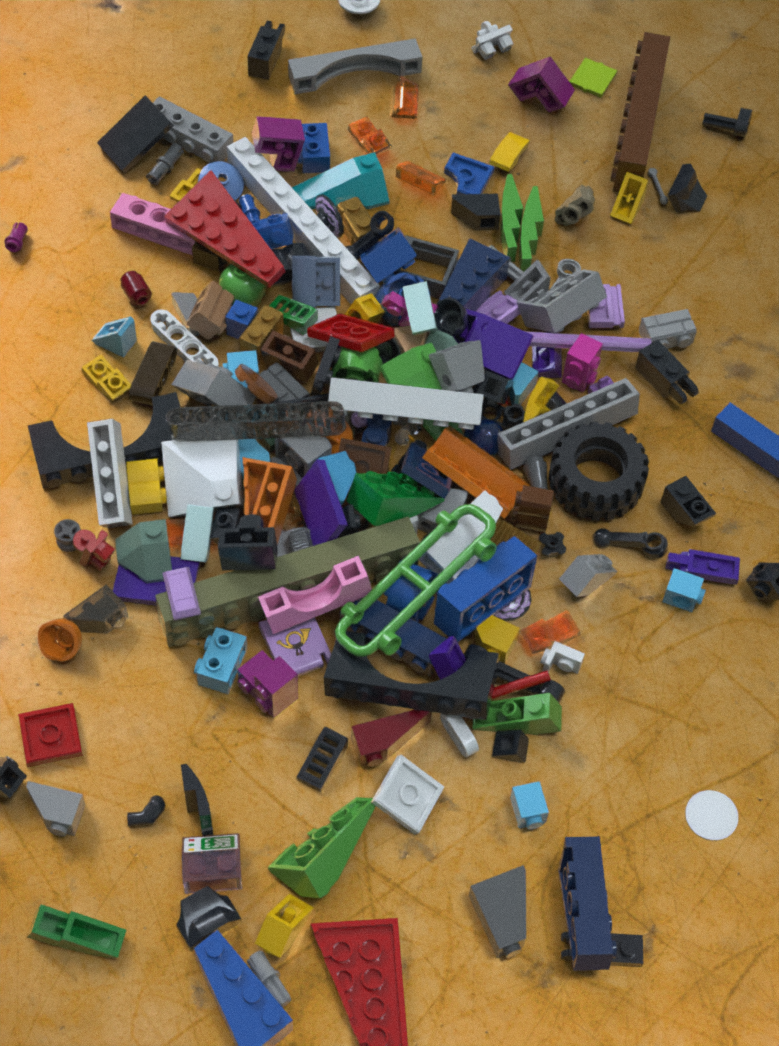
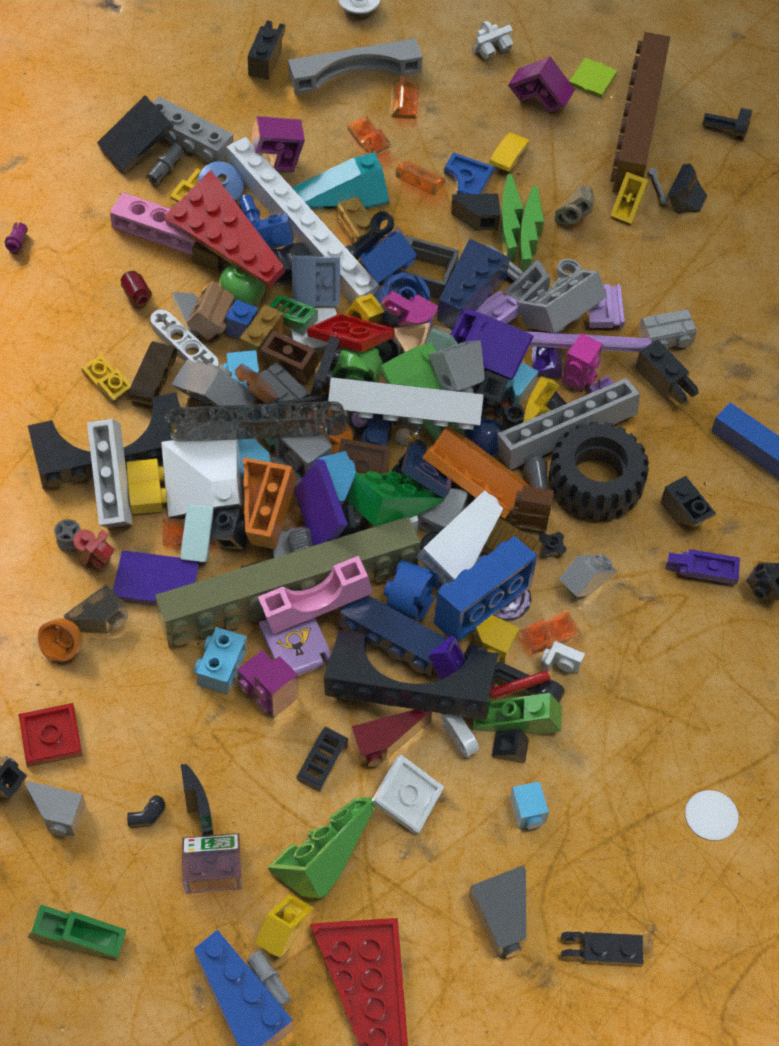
medium azure slope [92,316,137,357] -> none
sand green slope [115,519,172,583] -> none
lavender tile [162,567,201,620] -> none
black slope [176,886,242,952] -> none
black brick [218,514,278,571] -> none
blue brick [298,123,330,173] -> none
black dish [315,194,344,238] -> none
bright green bar [335,504,497,657] -> none
light aqua slope [403,281,437,335] -> none
black hair [434,298,468,338] -> none
dark blue wedge [558,836,617,971] -> none
black piece [593,528,668,559] -> none
medium azure brick [662,568,706,612] -> none

